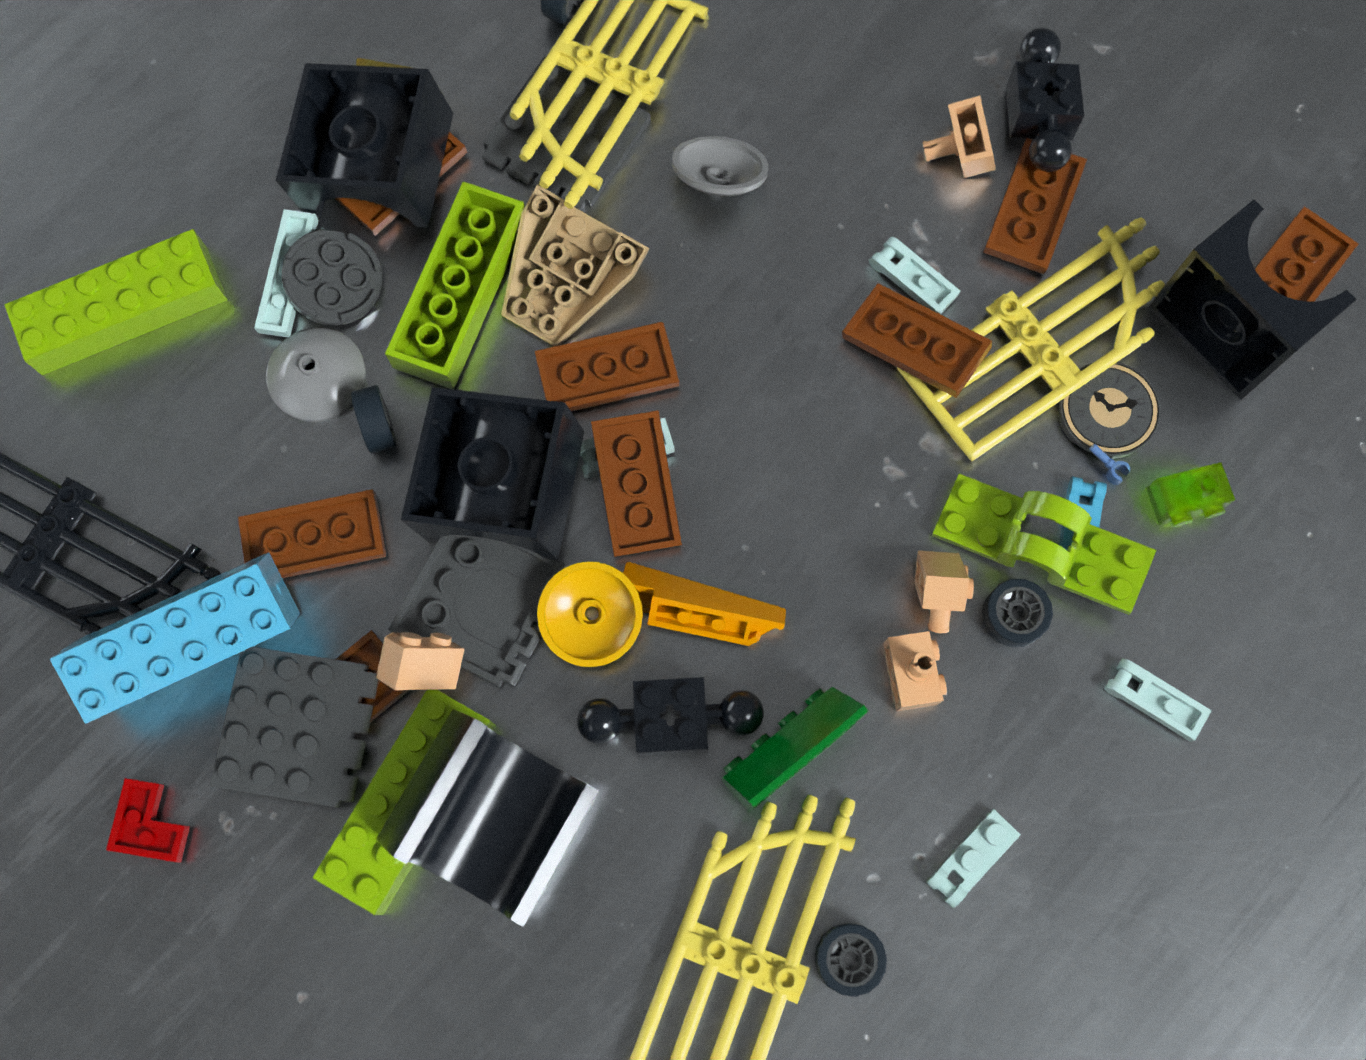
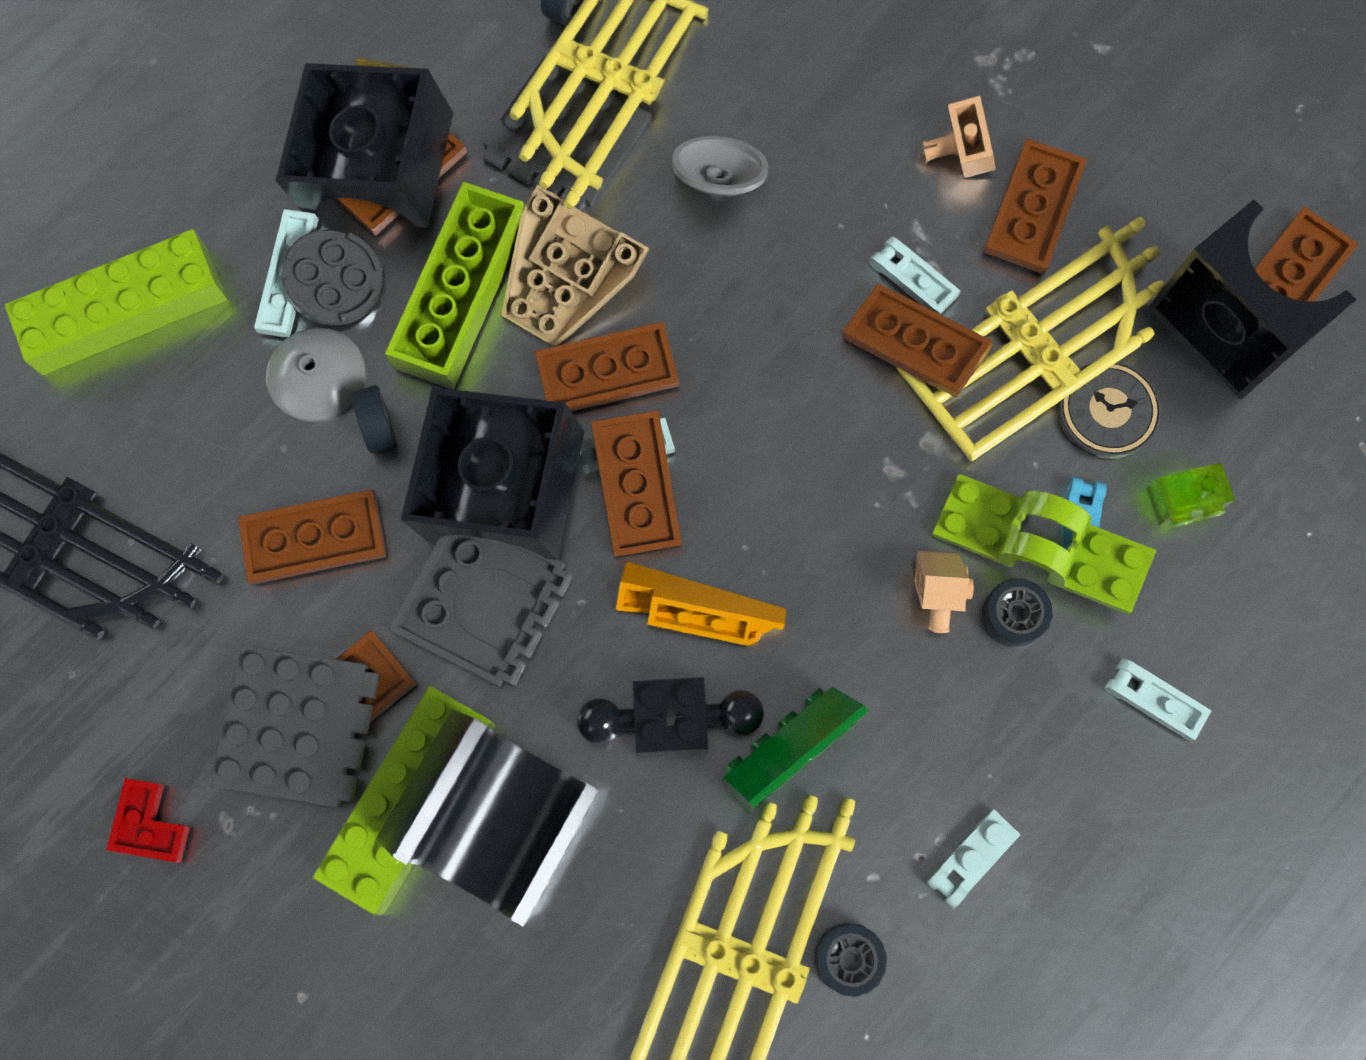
medium azure brick [50,552,300,724] -> none
light nougat brick [376,632,464,690] -> none
yellow dish [537,562,643,667] -> none
light nougat brick [883,631,947,712] -> none
black brick [1006,28,1084,172] -> none
medium blue hand [1089,444,1130,485] -> none

